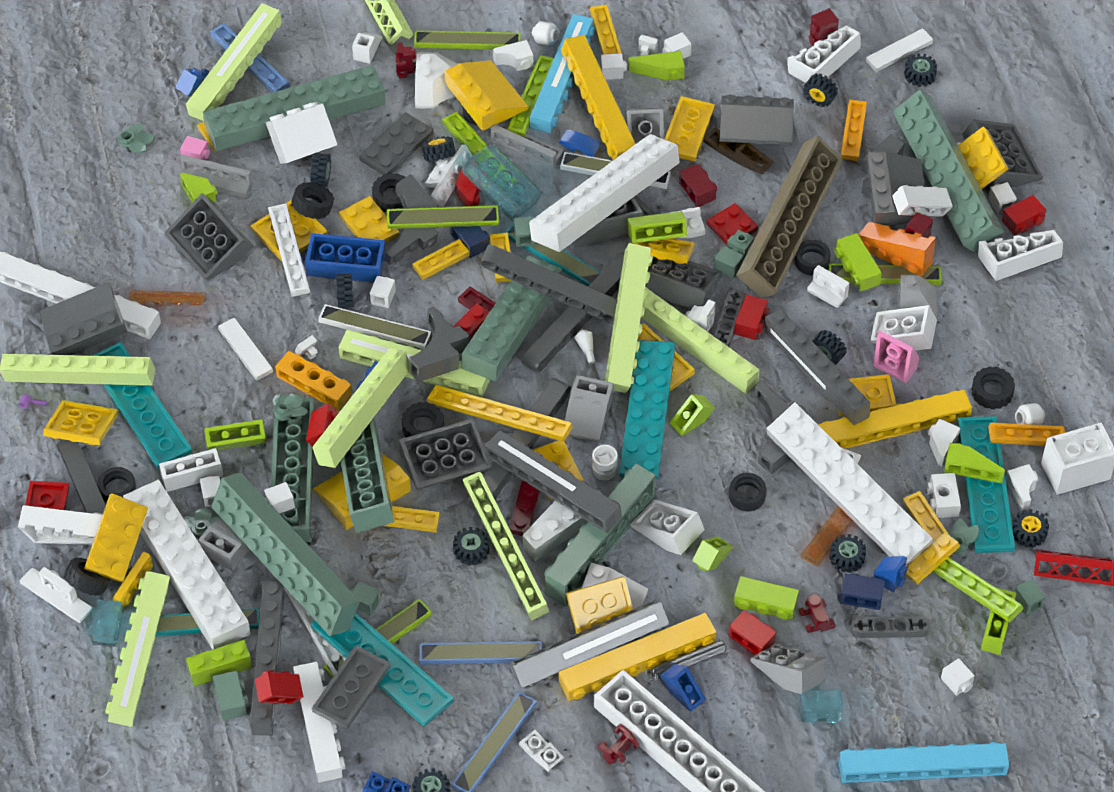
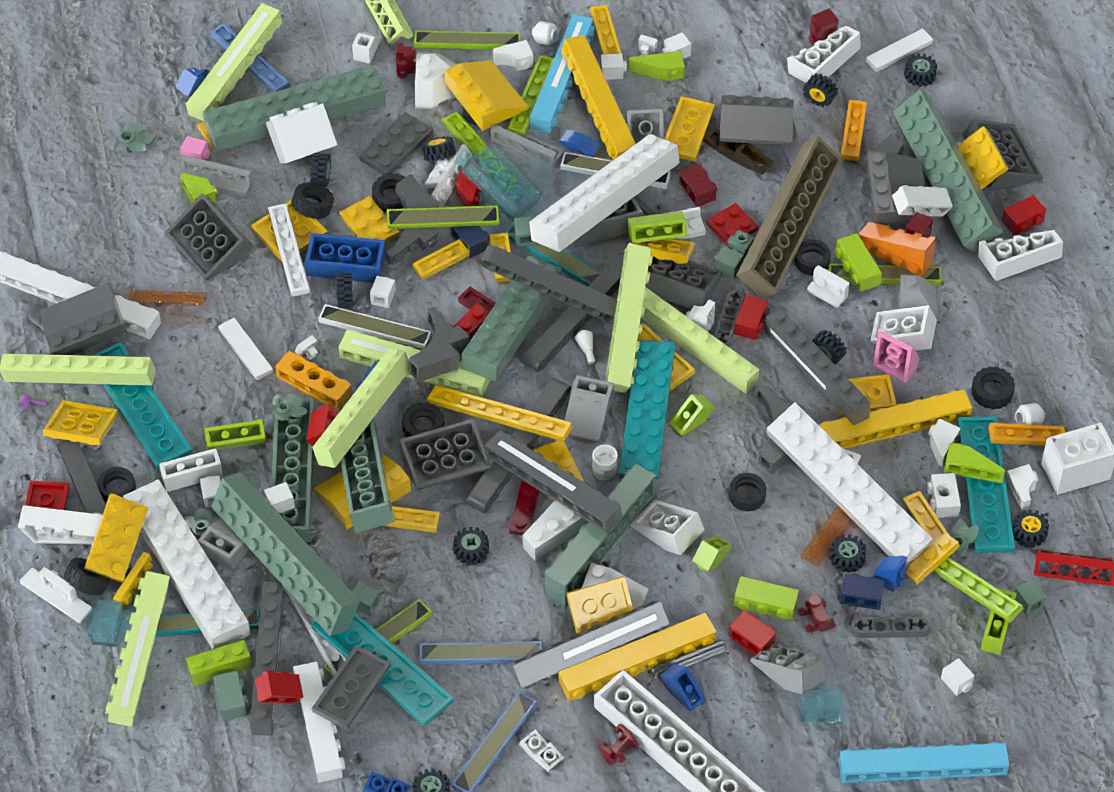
yellowish green brick [463,471,549,621] -> none
white brick [989,182,1017,214] -> none

